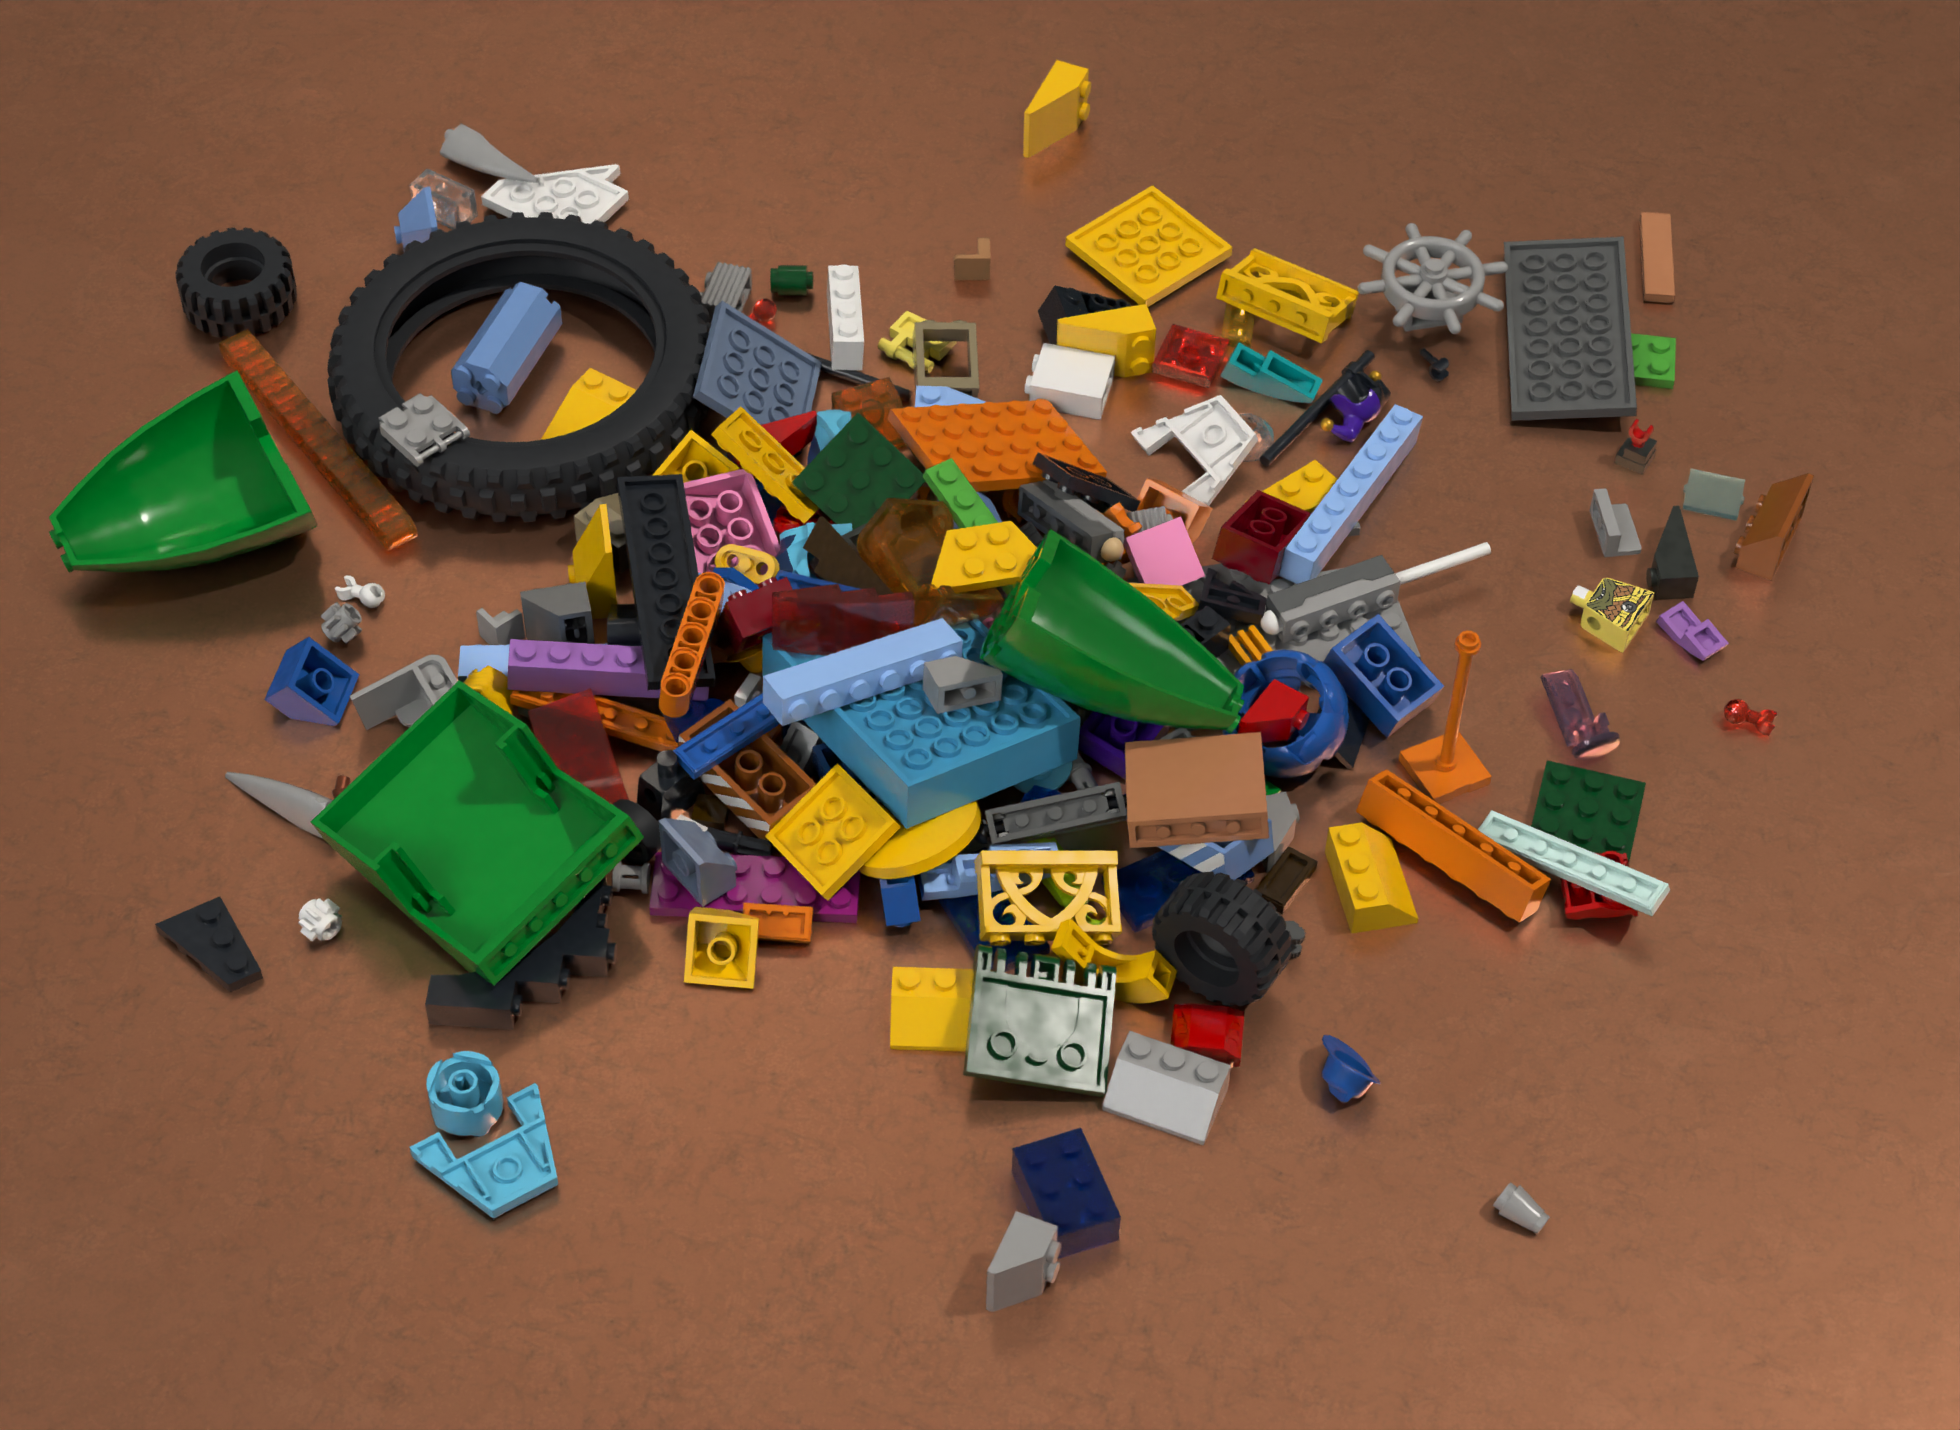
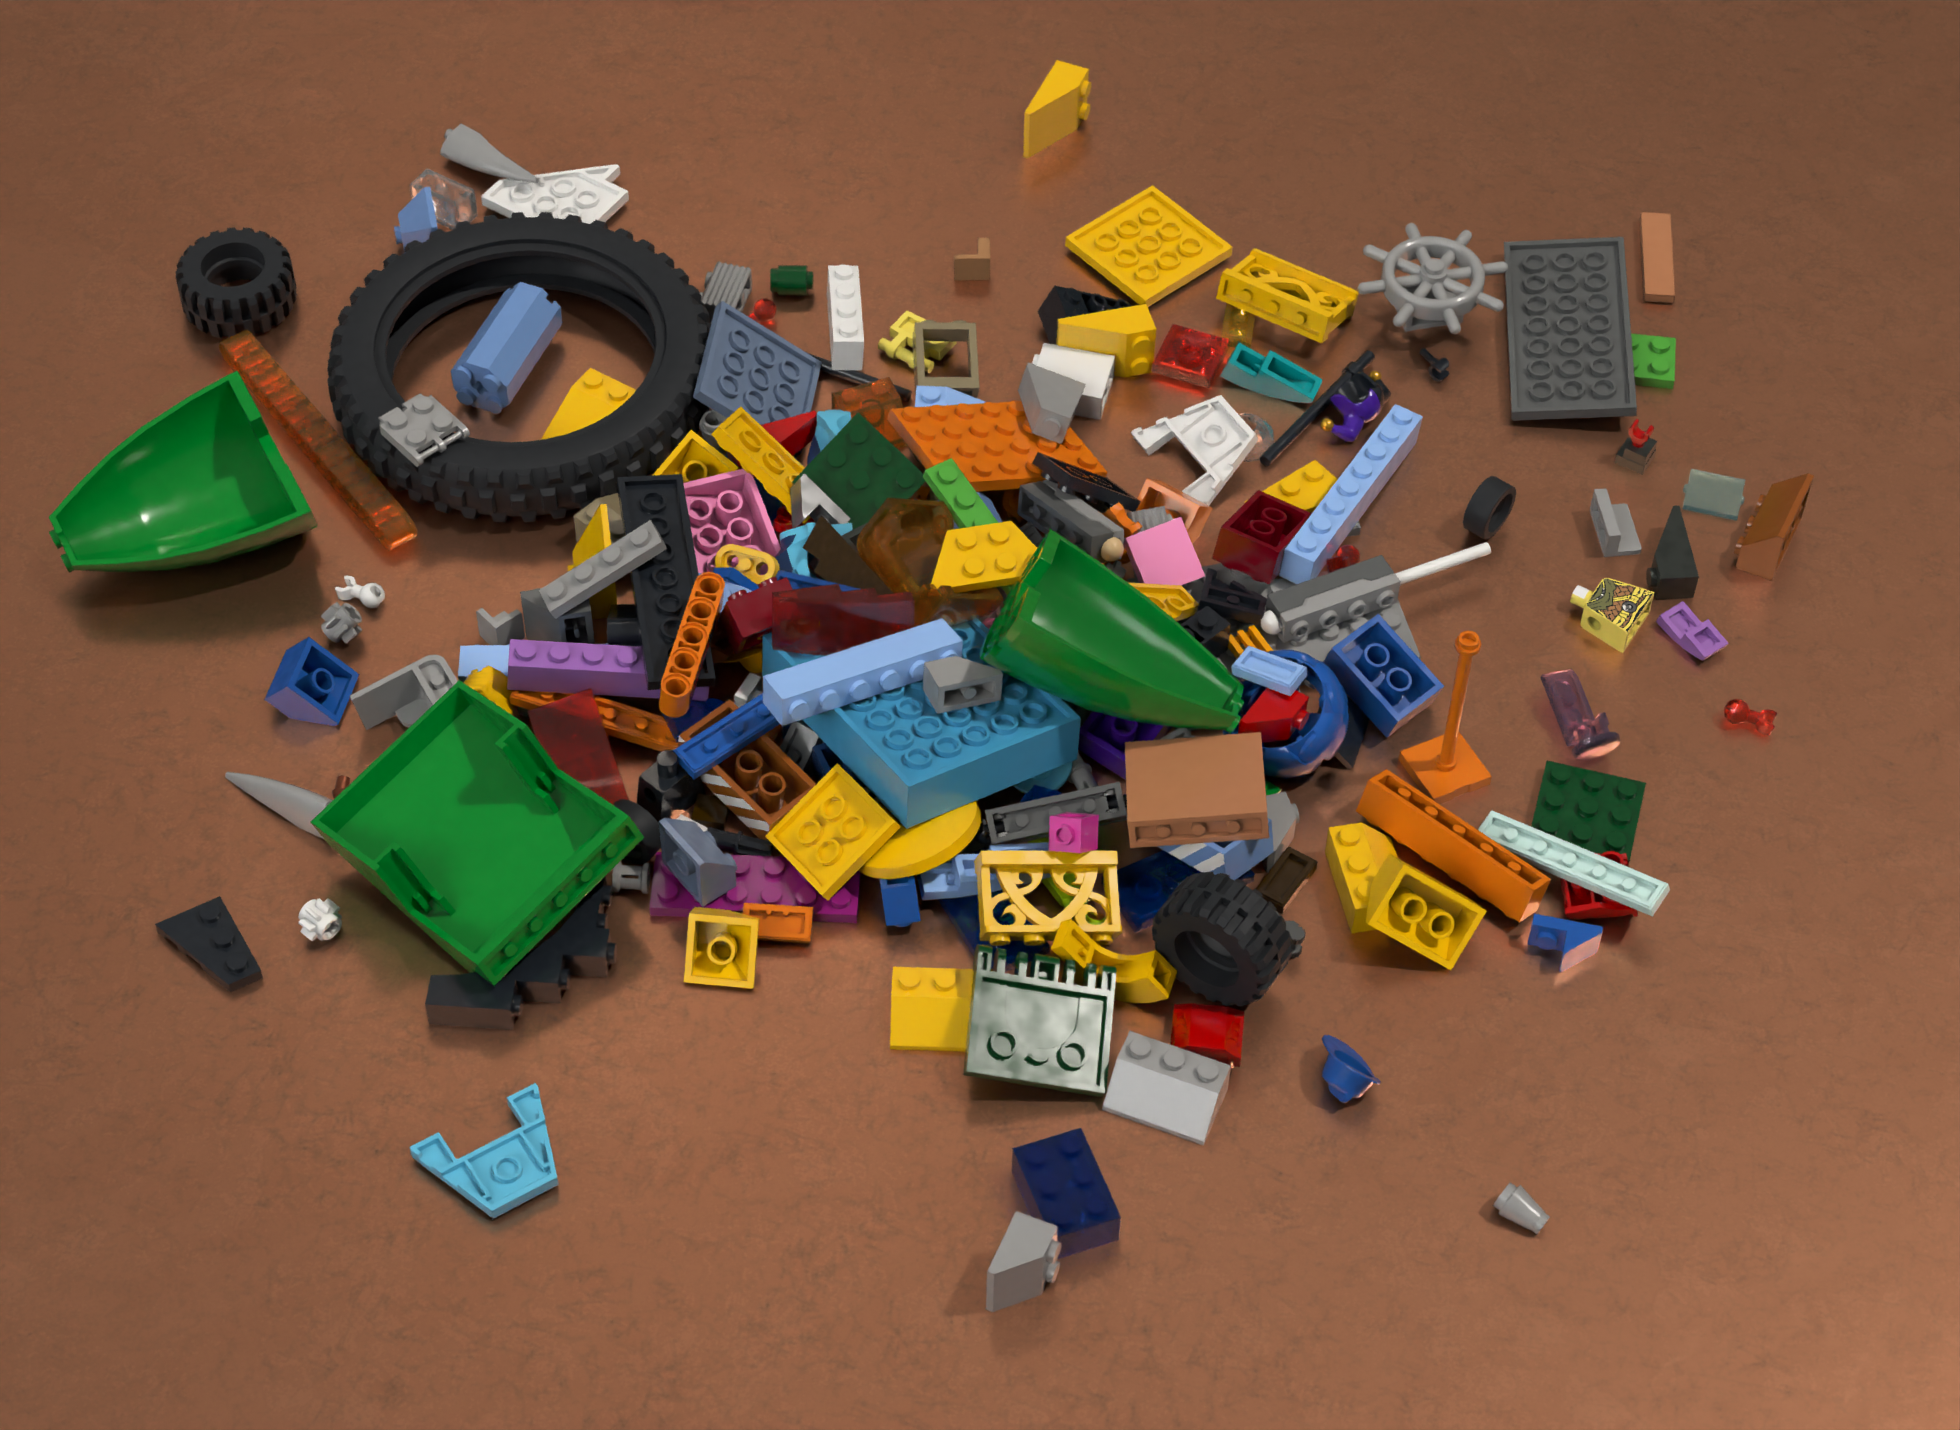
medium azure brick [426,1051,503,1137] -> none
none -> light grey plate [539,520,667,619]
none -> light grey cone [699,410,727,454]
none -> slope [790,473,851,528]
none -> light grey slope [1018,362,1086,444]
none -> dark pink brick [1049,812,1099,853]
none -> light blue tile [1231,646,1307,696]
none -> clear red arm [1327,545,1360,573]
none -> yellow slope [1365,853,1487,970]
none -> black tyre [1463,476,1516,539]
none -> blue slope [1527,913,1603,972]

